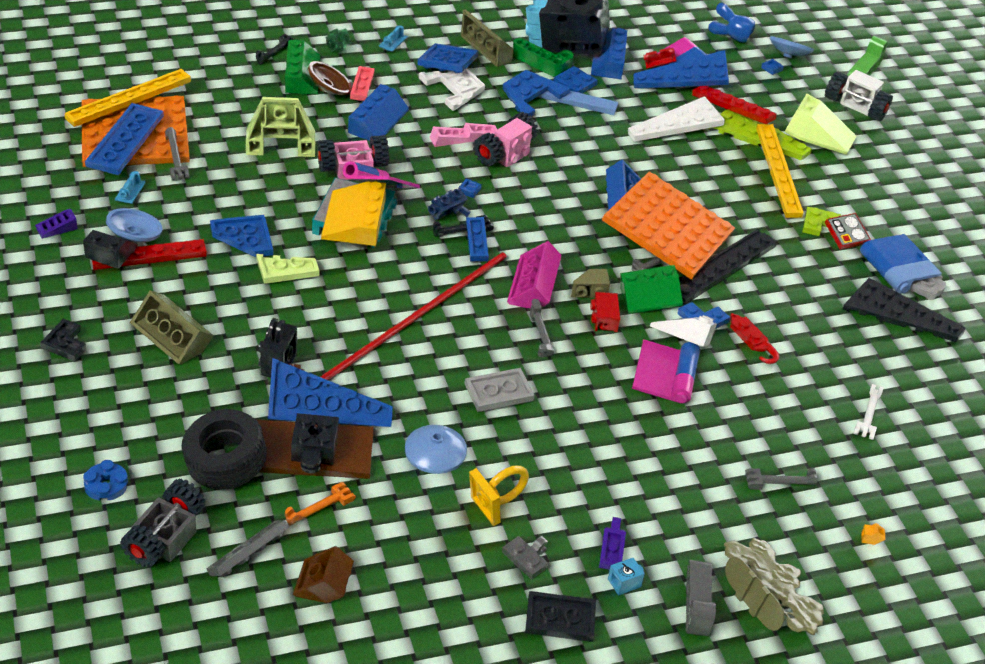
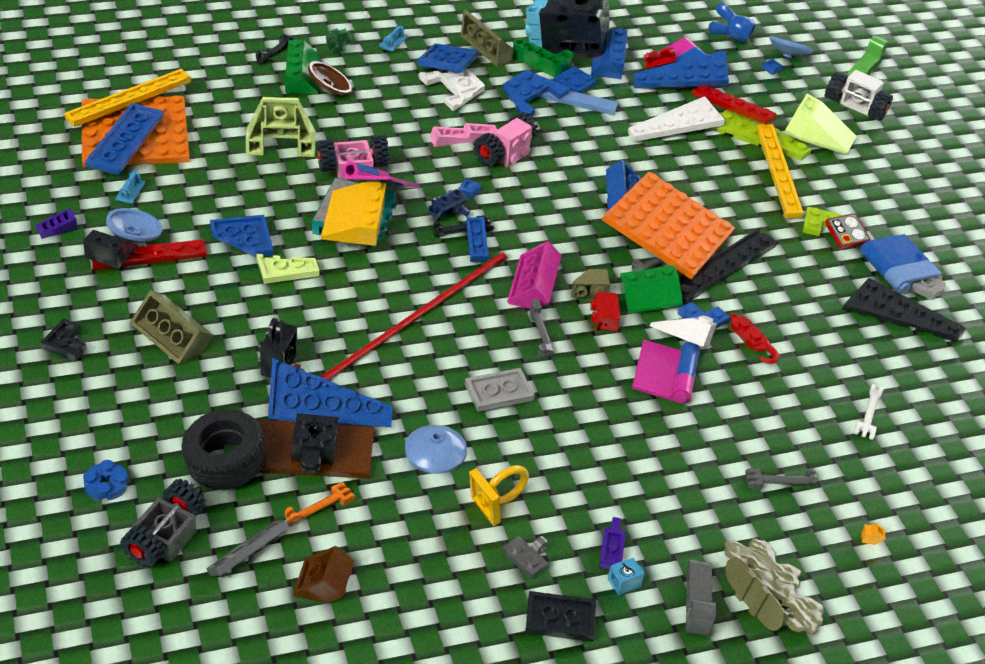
dark grey hinge [165,127,190,181] -> none
blue slope [348,84,409,141] -> none
coral plate [350,66,375,101] -> none

